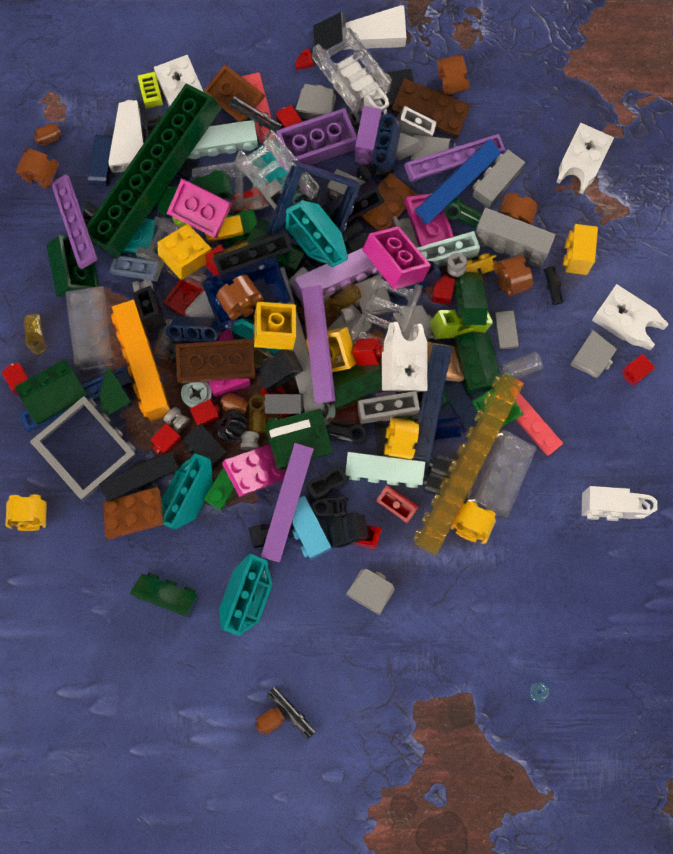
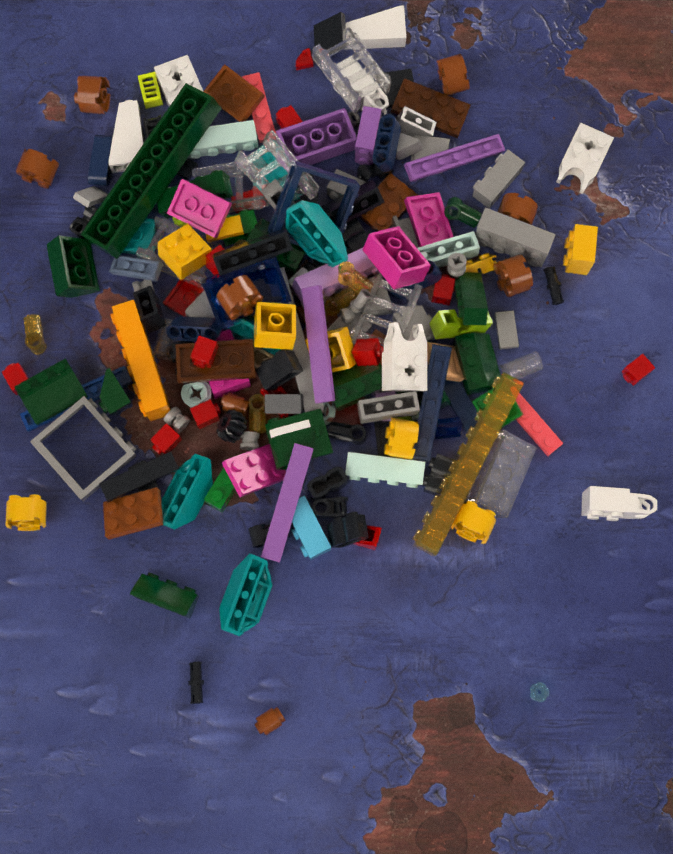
dark orange brick [33,123,62,147] -> none
medium lavender tile [51,174,97,269] -> none
clear brick [66,286,116,370] -> none
black brick [184,424,227,469] -> none
black pin [229,95,282,134] -> none
black pin [267,686,317,740] -> none
light grey torso [295,84,336,120] -> none
light grey torso [346,569,395,616] -> none
red brick [376,485,419,523] -> none
blue tile [414,139,501,225] -> none
light grey torso [570,330,617,378] -> none
white brick [592,284,668,350] -> none
none -> light grey tile [73,186,108,208]
none -> dark orange brick [74,75,110,114]
none -> black pin [188,662,204,704]
none -> red brick [190,336,219,369]
none -> clear yellow piece [338,261,373,294]
none -> light grey pin [350,289,372,313]

